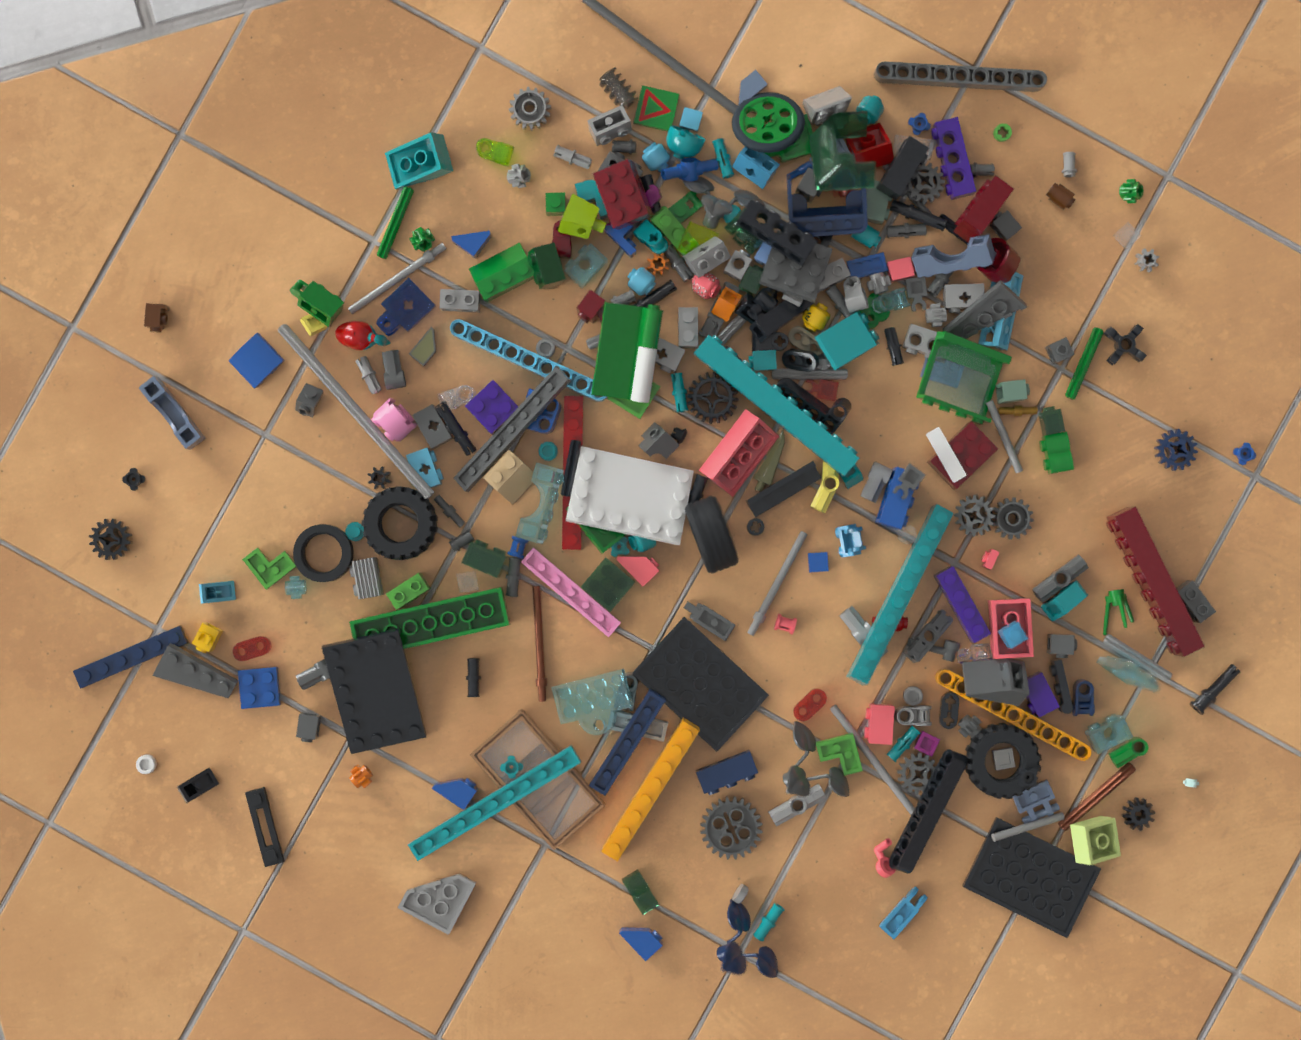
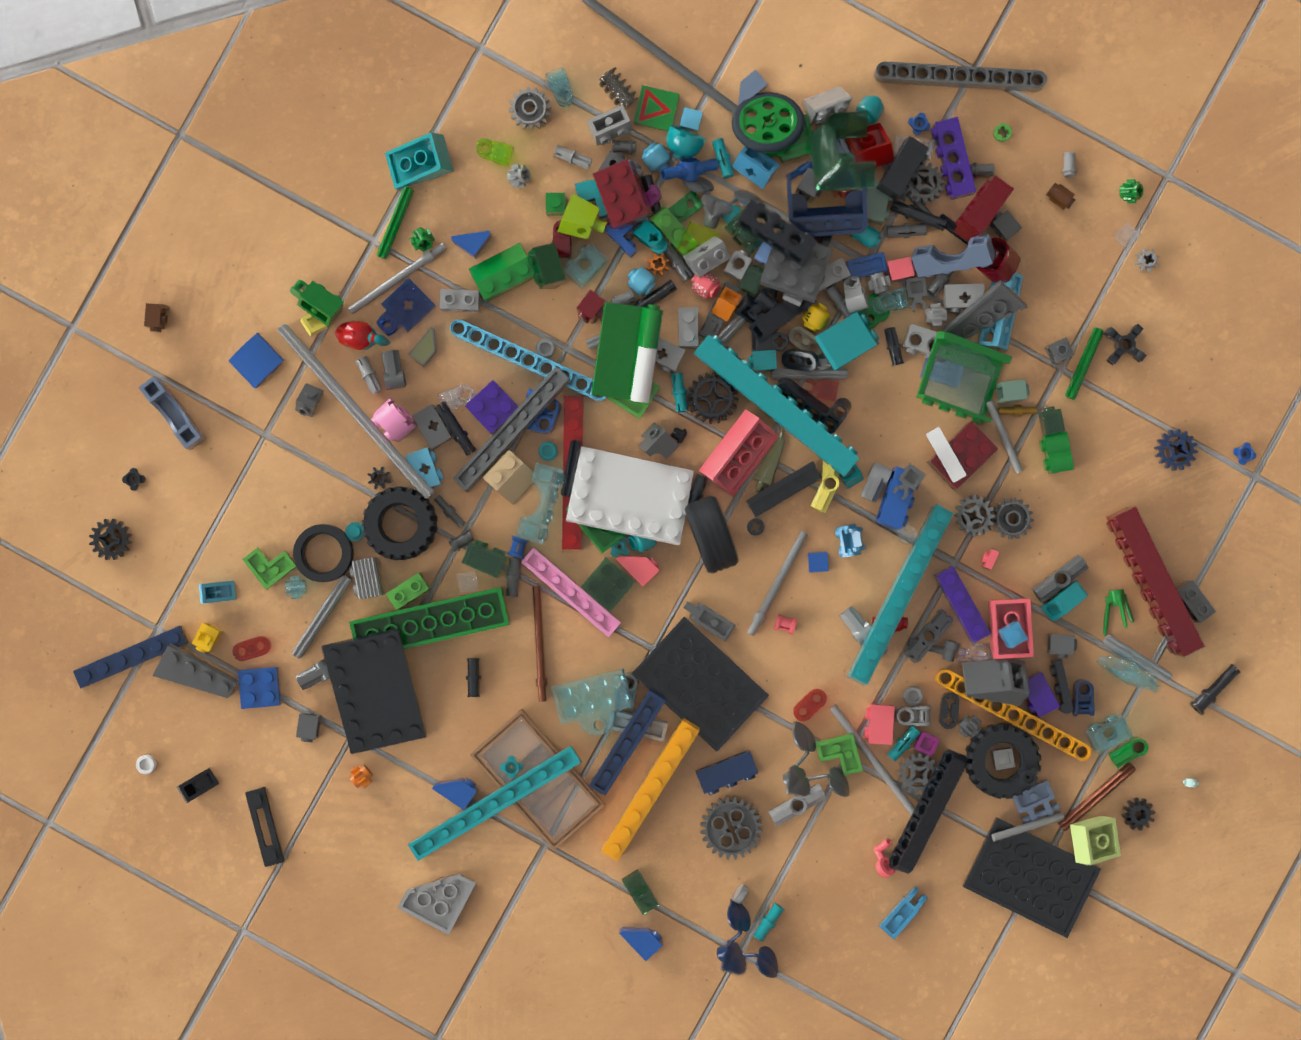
none -> light grey axle [292,575,352,658]
none -> clear light blue piece [545,67,573,107]

